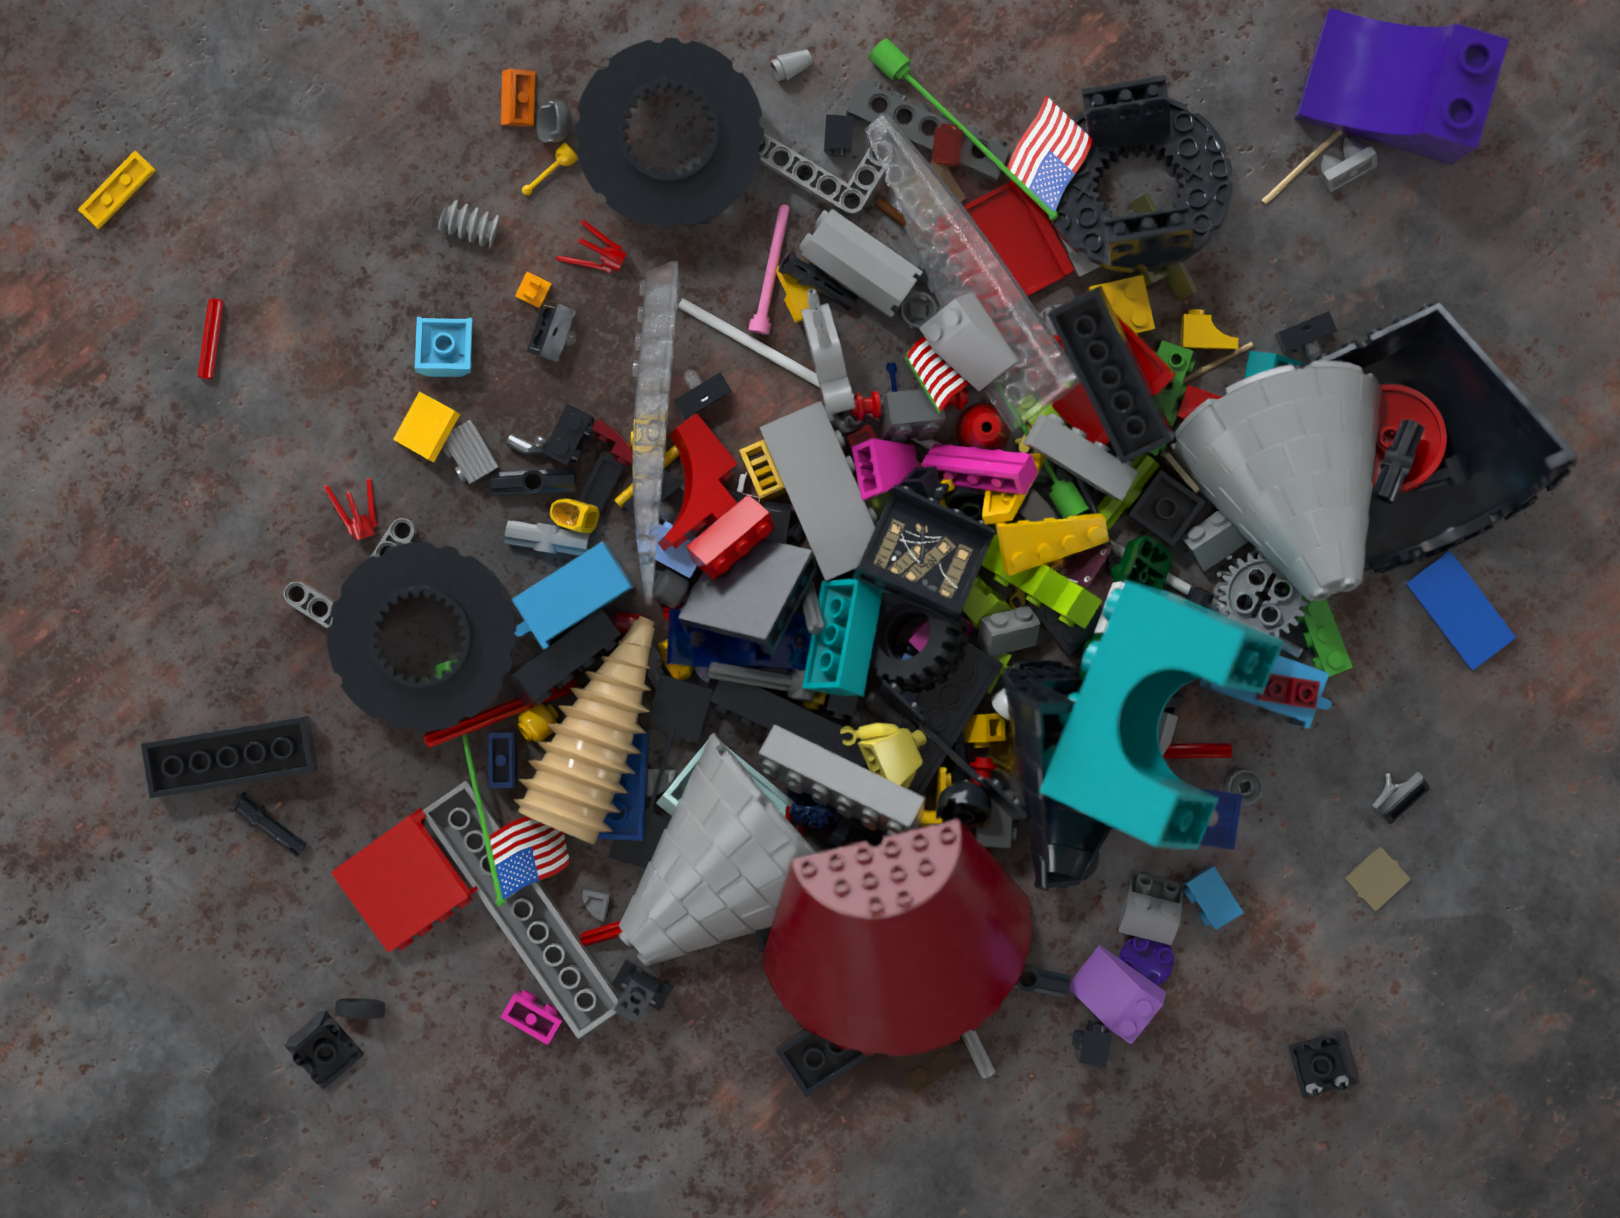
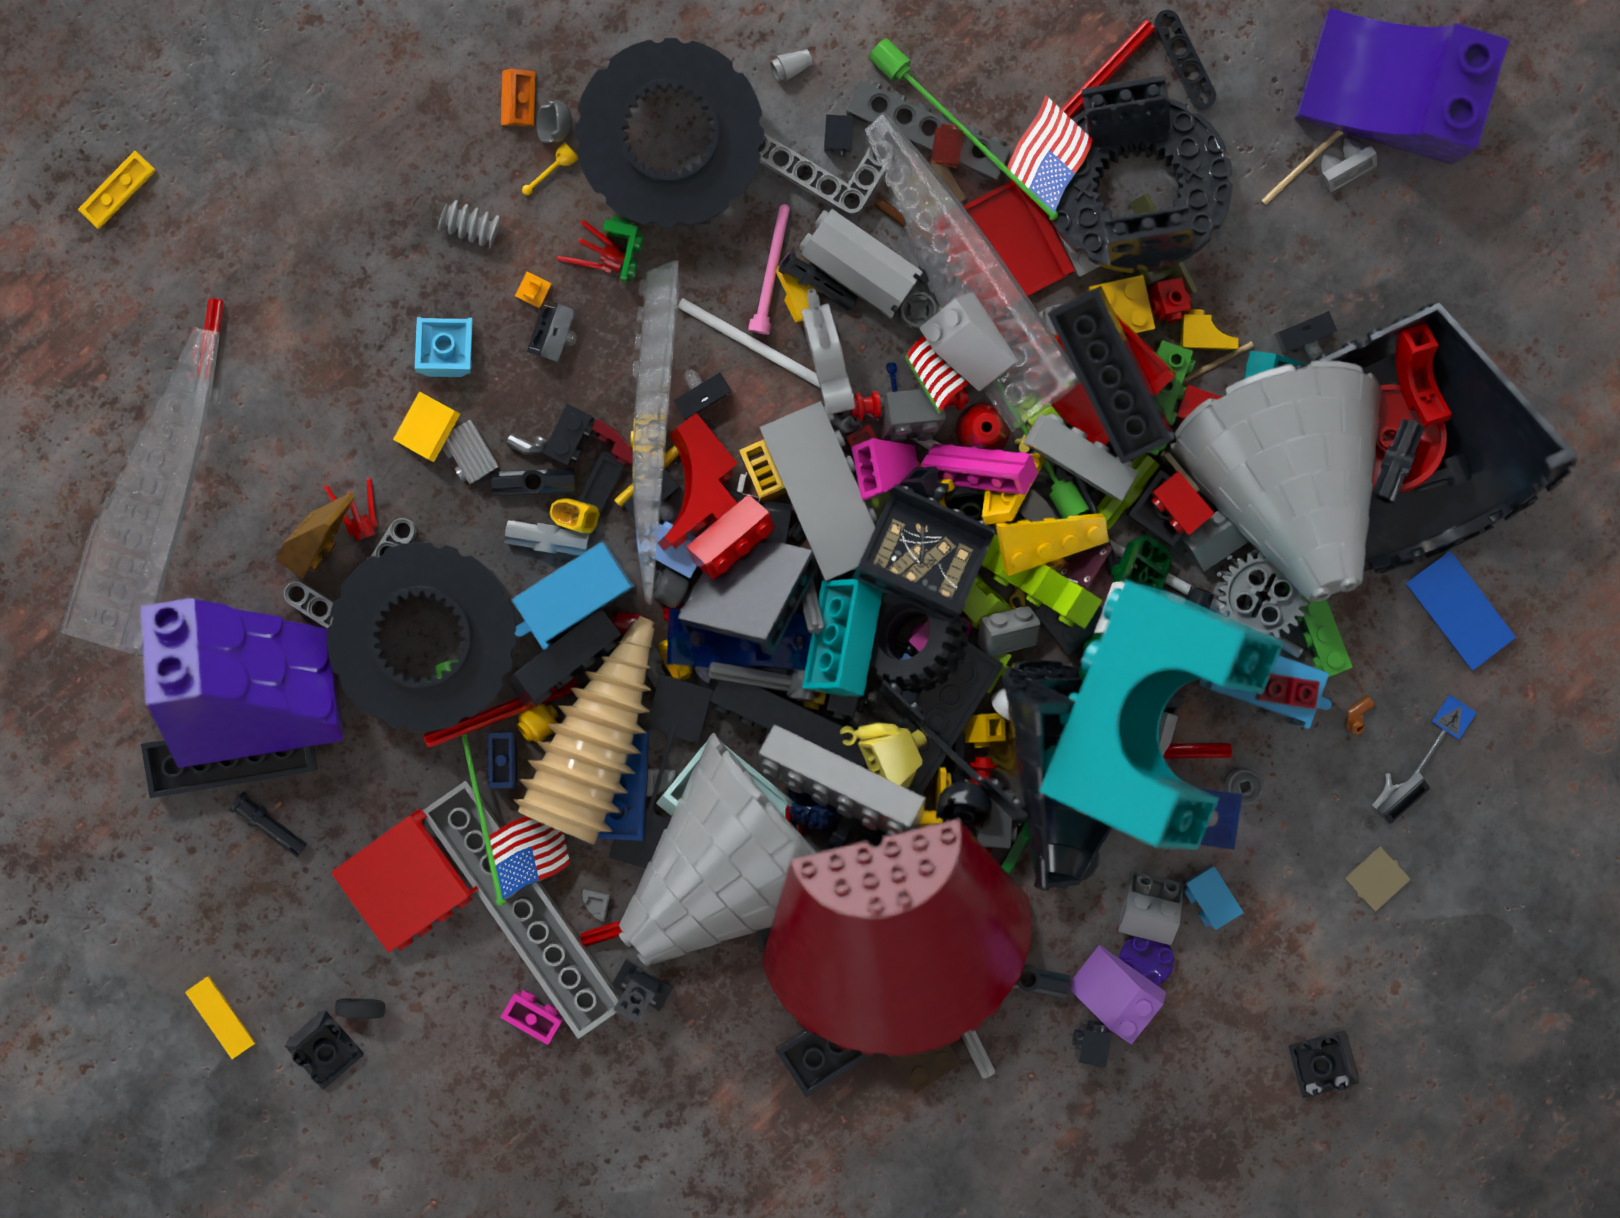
none -> clear wedge [60,327,220,656]
none -> dark purple slope [141,598,343,768]
none -> yellow tile [185,976,256,1059]
none -> pearl gold slope [275,493,355,578]
none -> green bracket [603,216,644,284]
none -> green tile [1000,819,1030,875]
none -> red axle [1061,20,1156,119]
none -> red brick [1147,277,1191,323]
none -> red brick [1151,471,1215,536]
none -> black beam [1154,10,1216,110]
none -> dark orange arm [1345,695,1375,735]
none -> red arch [1395,323,1452,427]
none -> piece [1412,694,1477,776]

